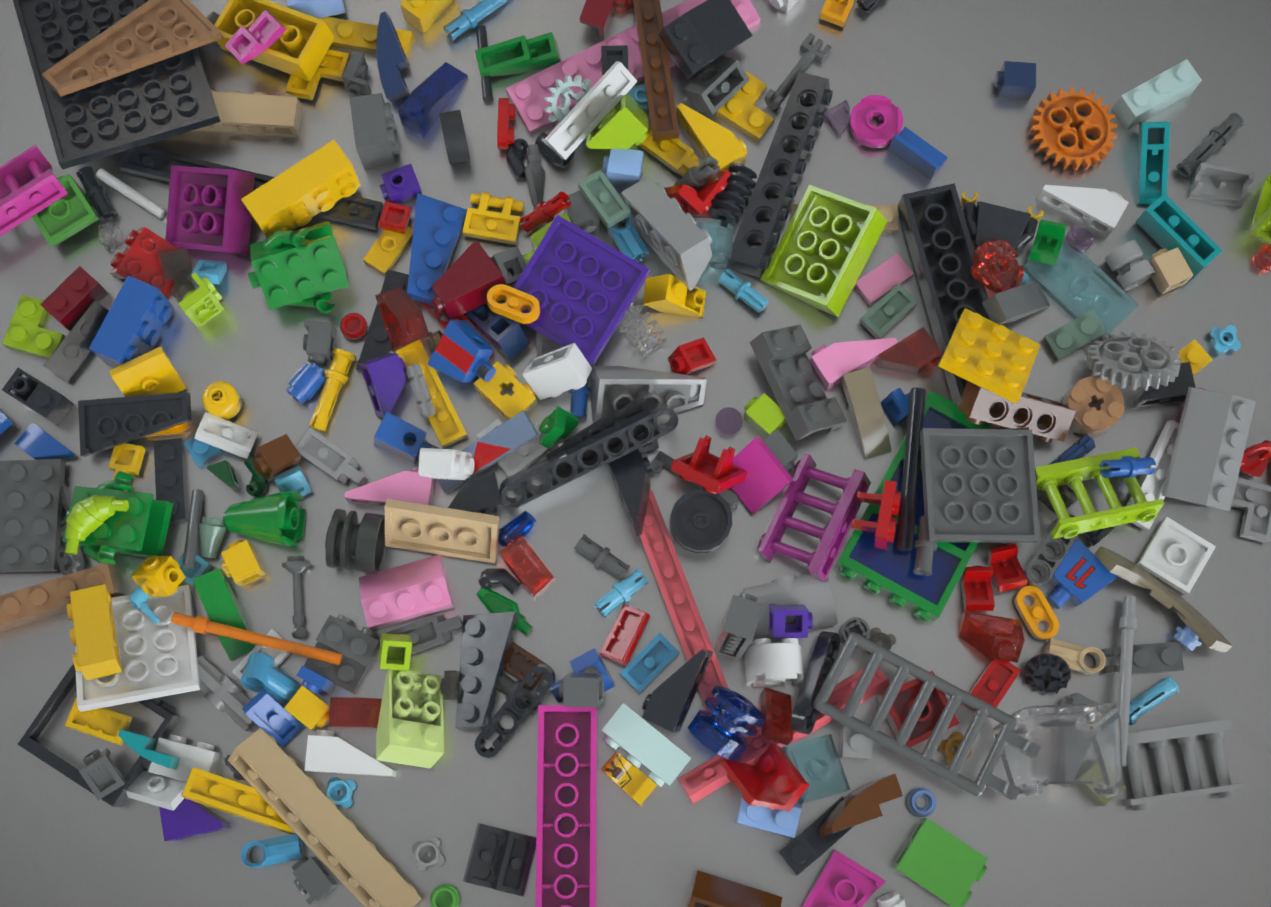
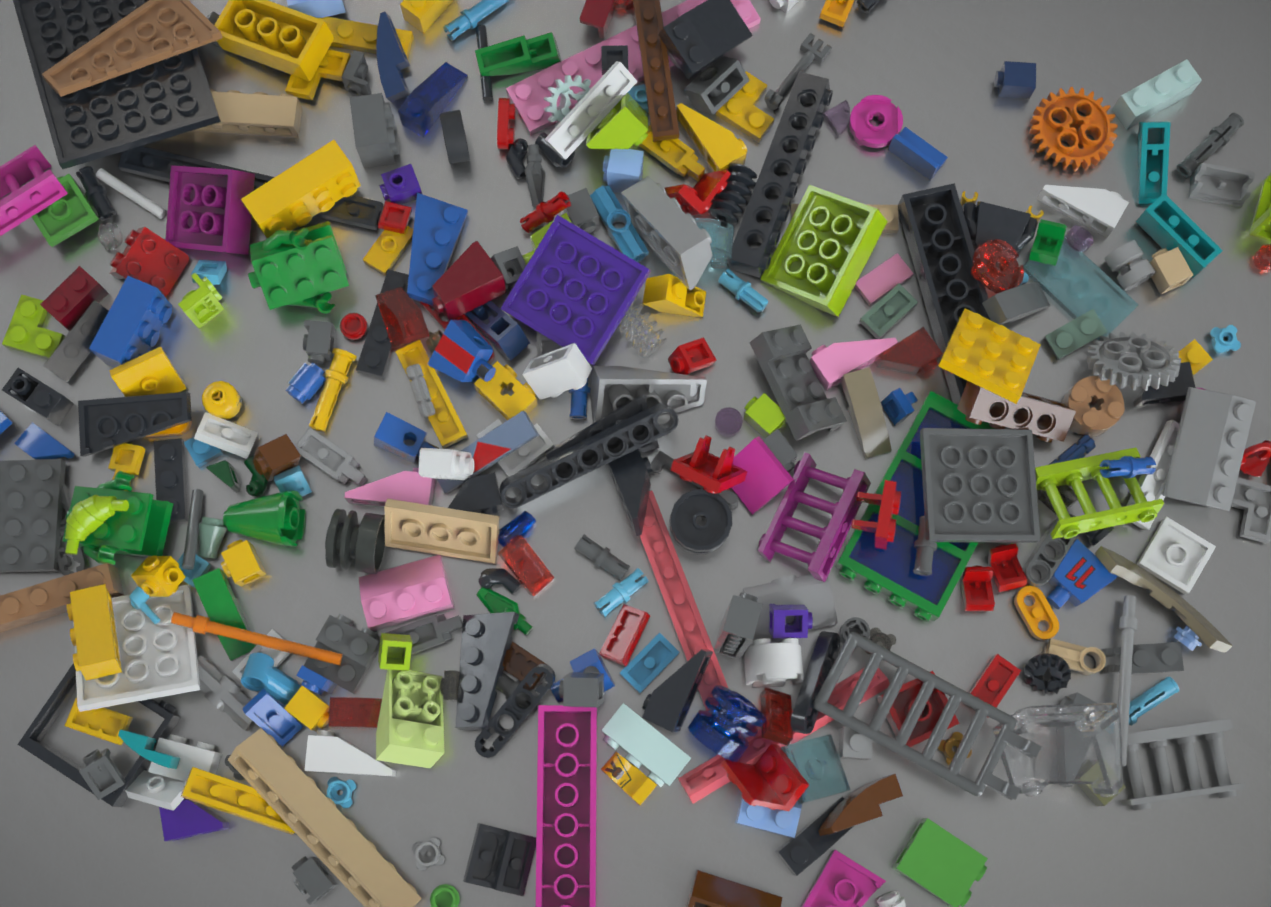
clear smoke plate [158,248,195,298] -> none
dark pink slope [225,10,286,64] -> none
dark azure piece [241,834,303,869] -> none
dark grey piece [282,556,310,639] -> none
dark purple slope [359,353,406,417] -> none
yellow plate [462,192,525,245] -> none
light orange plate [487,284,540,324] -> none
green bracket [539,406,579,449] -> none
sand green plate [578,169,631,229] -> none
dark grey pin [674,157,720,189] -> none
black axle [897,387,926,552] -> none
medium blue plate [907,787,937,817] -> none
clear red slope [959,611,1025,663] -> none

